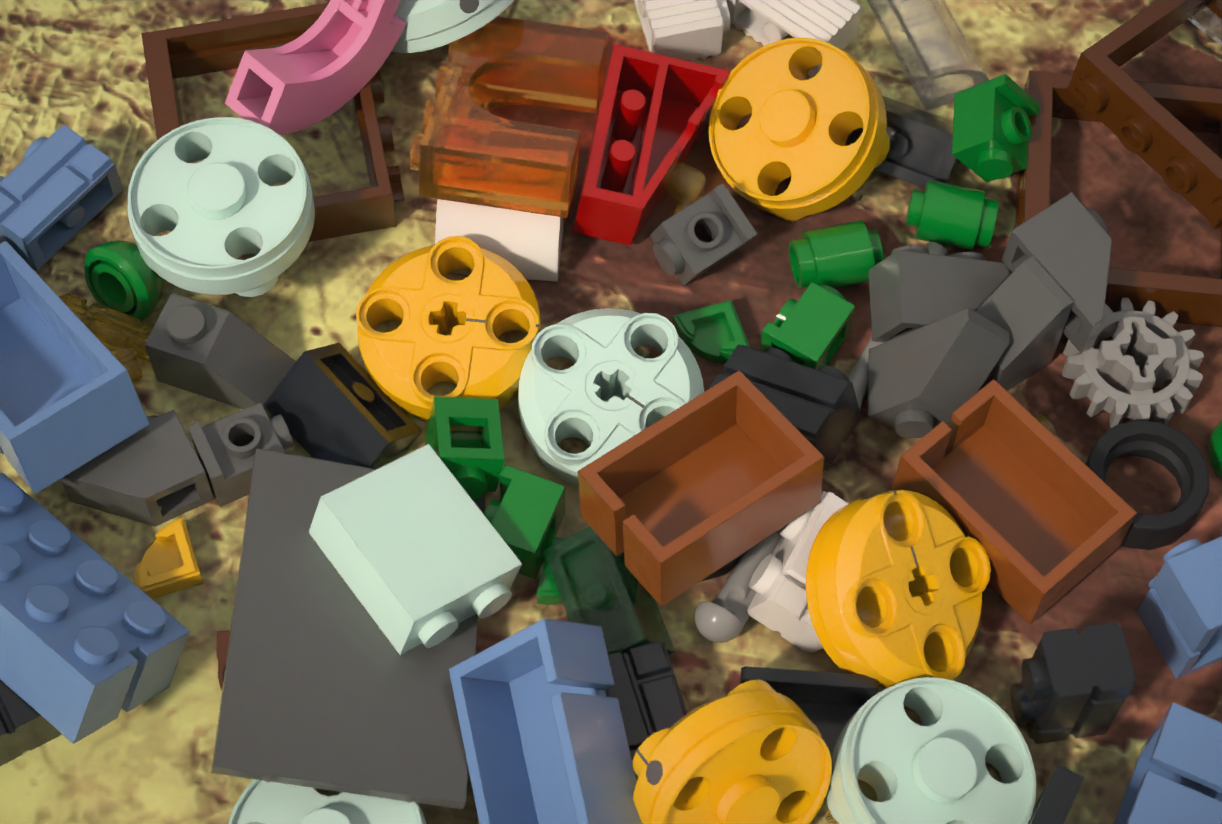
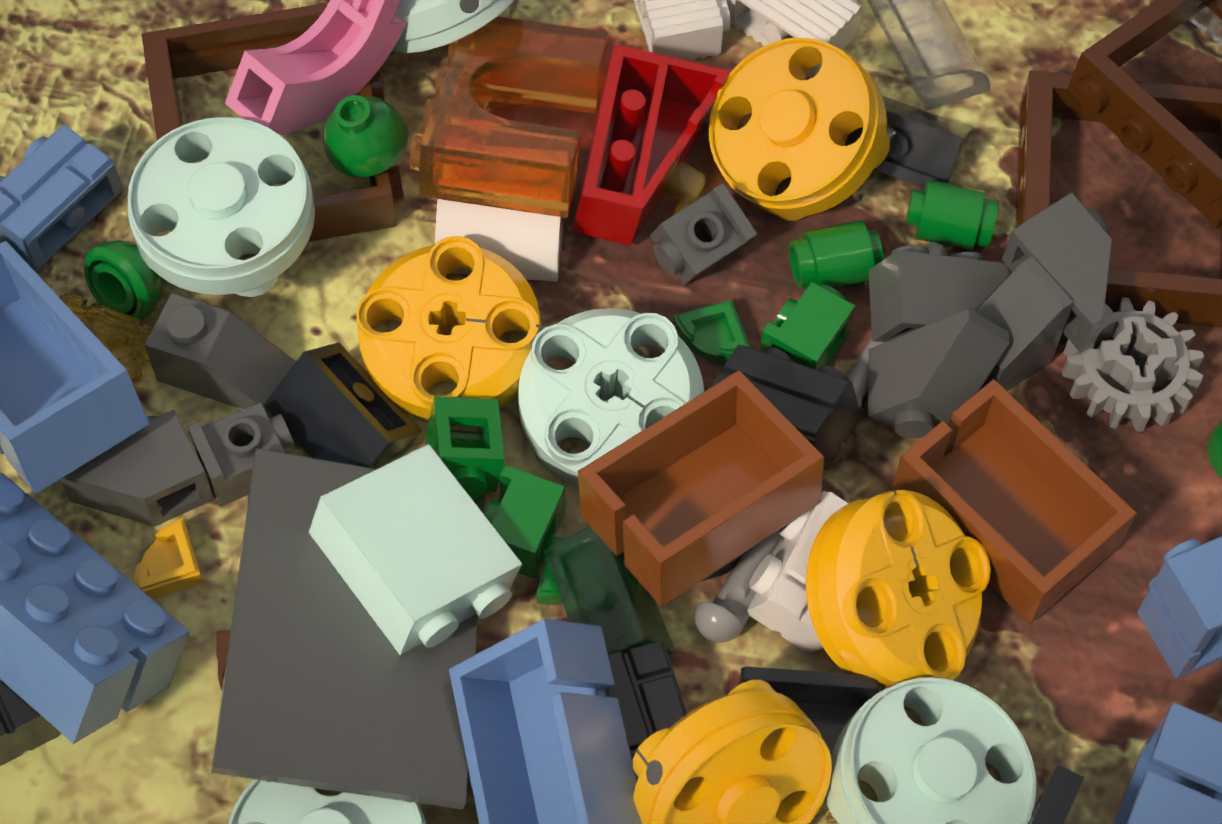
green brick [952,74,1040,183] -> none
black brick [1010,622,1136,744] -> none
black tyre [1085,420,1209,550] -> none
none -> green brick [323,95,408,177]

